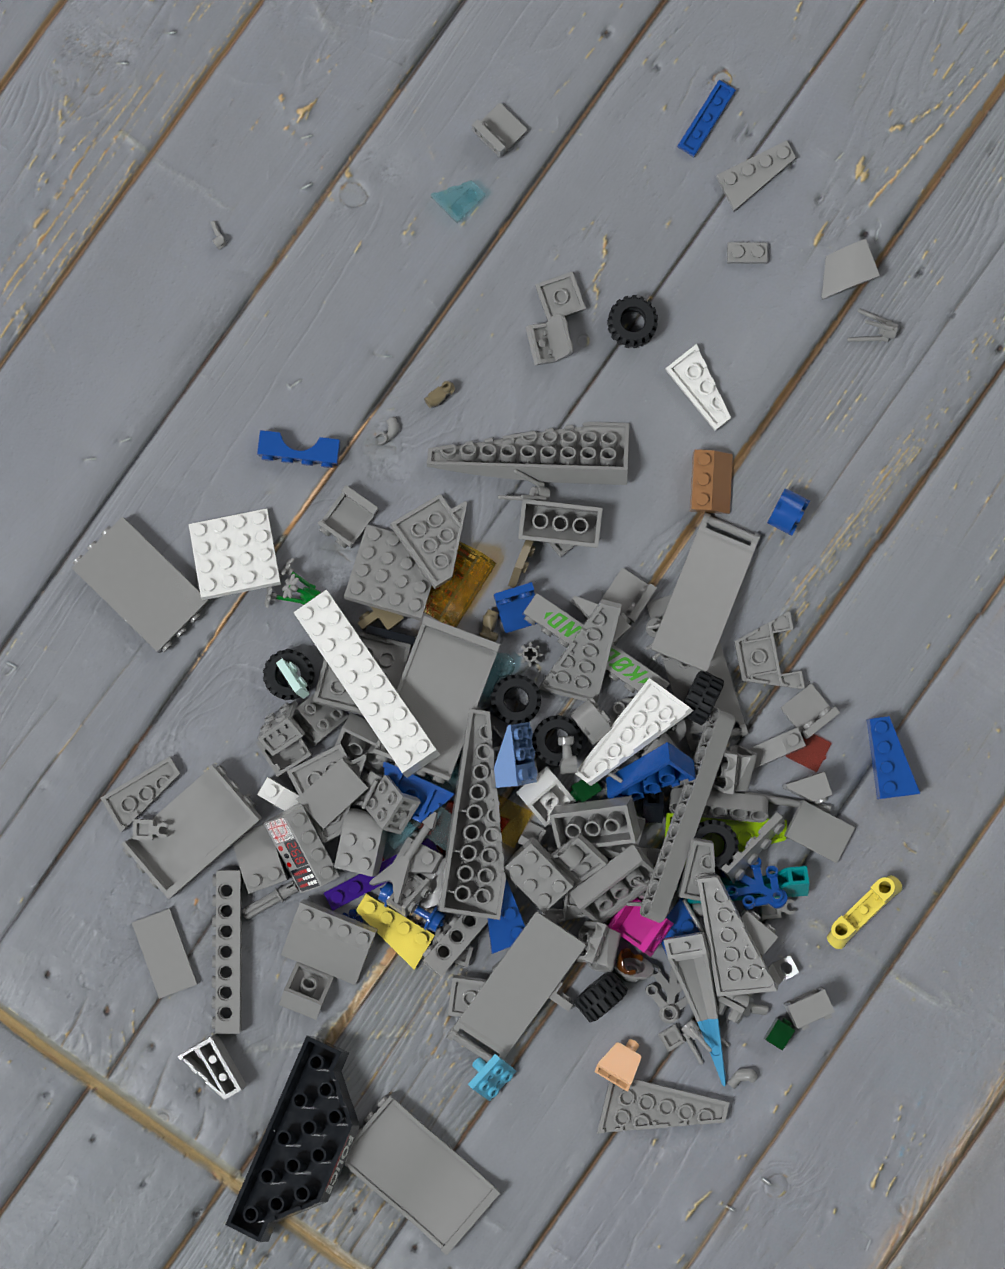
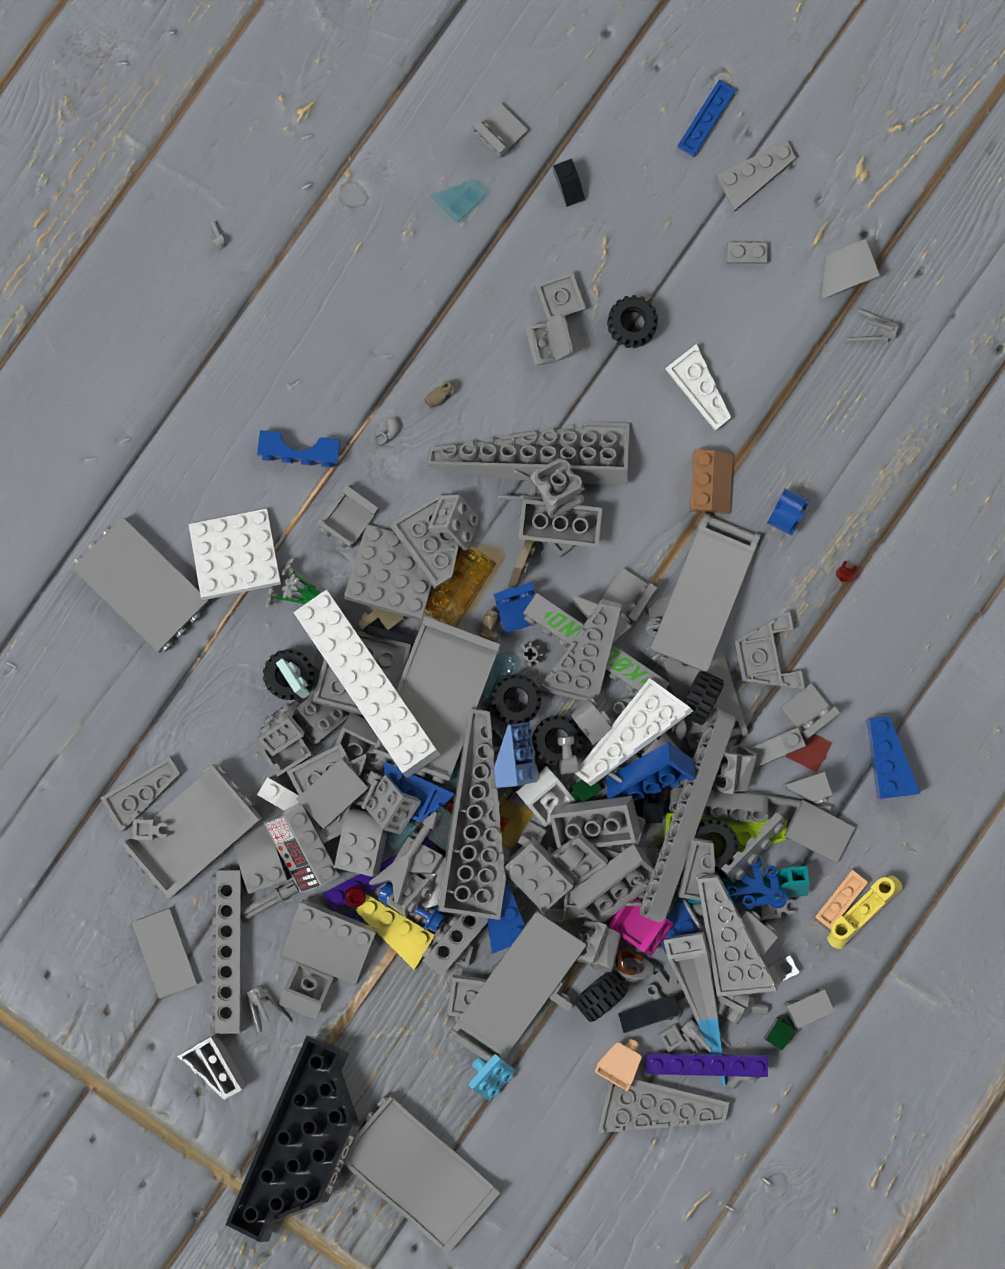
none -> light grey plant [247,986,291,1033]
none -> dark red tile [345,886,366,907]
none -> light grey bracket [428,495,479,550]
none -> light grey piece [530,458,585,519]
none -> black slope [553,158,585,207]
none -> black tile [618,995,682,1033]
none -> dark purple plate [646,1052,768,1077]
none -> light nougat plate [814,870,868,930]
none -> clear red plate [836,561,857,583]

